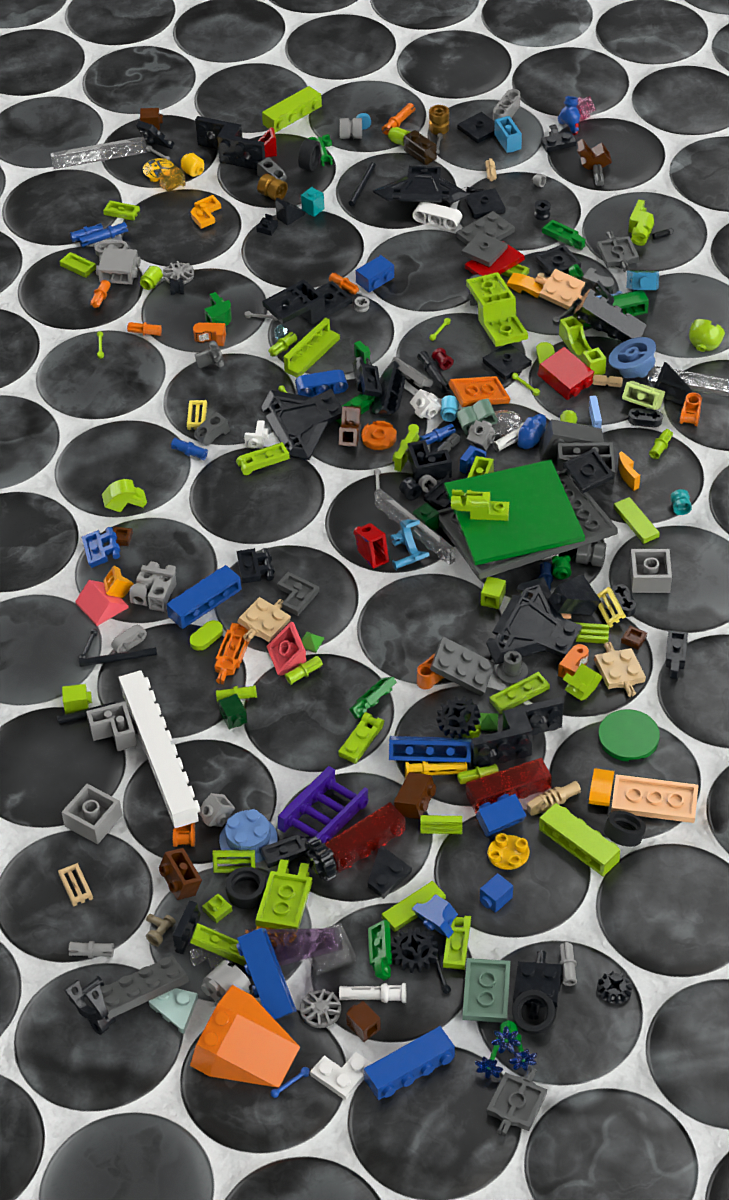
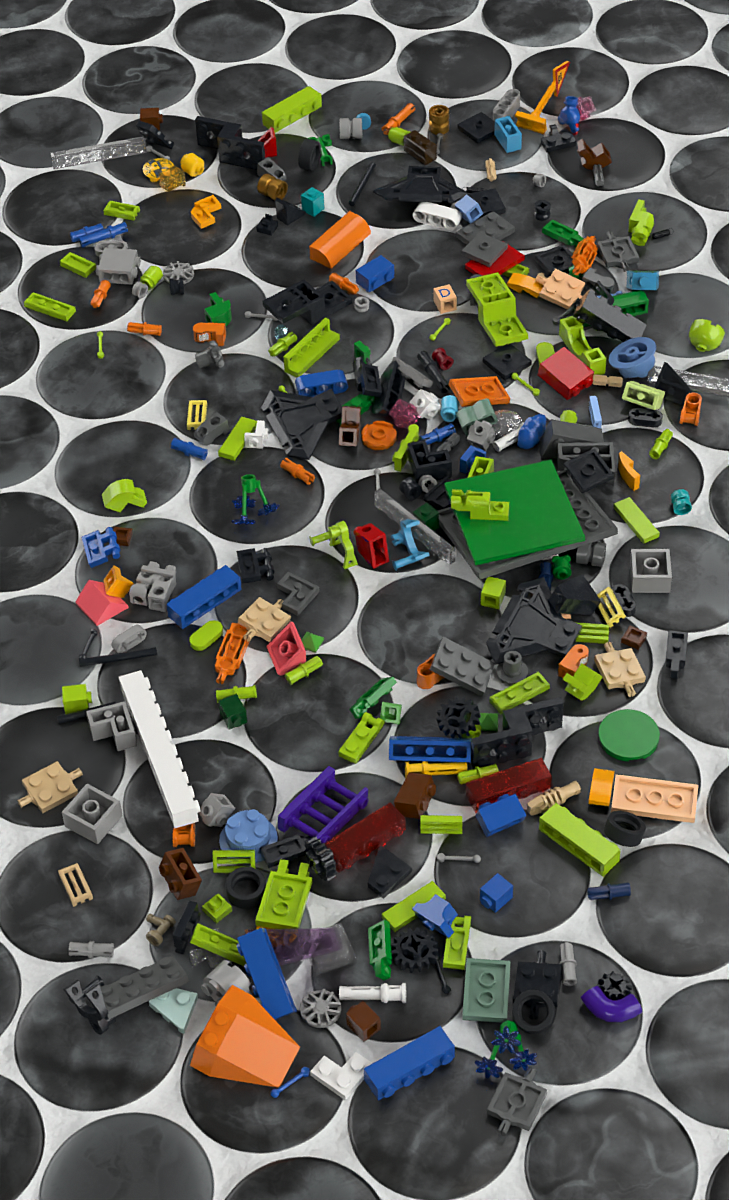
lime plate [236,442,290,475] -> none
yellow dish [487,833,530,870] -> none
none -> tan plate [17,761,83,814]
none -> lime tile [24,292,76,322]
none -> light grey bush [132,281,148,298]
none -> lime tile [218,416,257,461]
none -> plant [232,474,280,525]
none -> orange pin [280,458,315,485]
none -> orange brick [309,211,371,269]
none -> lime piece [309,521,358,569]
none -> bright green slope [380,702,402,724]
none -> clear pink brick [389,399,421,429]
none -> light nougat brick [434,284,457,314]
none -> light grey hinge [437,853,481,863]
none -> medium blue brick [455,194,483,224]
none -> light orange piece [515,61,570,134]
none -> orange piece [571,236,598,275]
none -> dark purple cylinder [581,986,642,1023]
none -> dark blue axle [587,882,631,900]

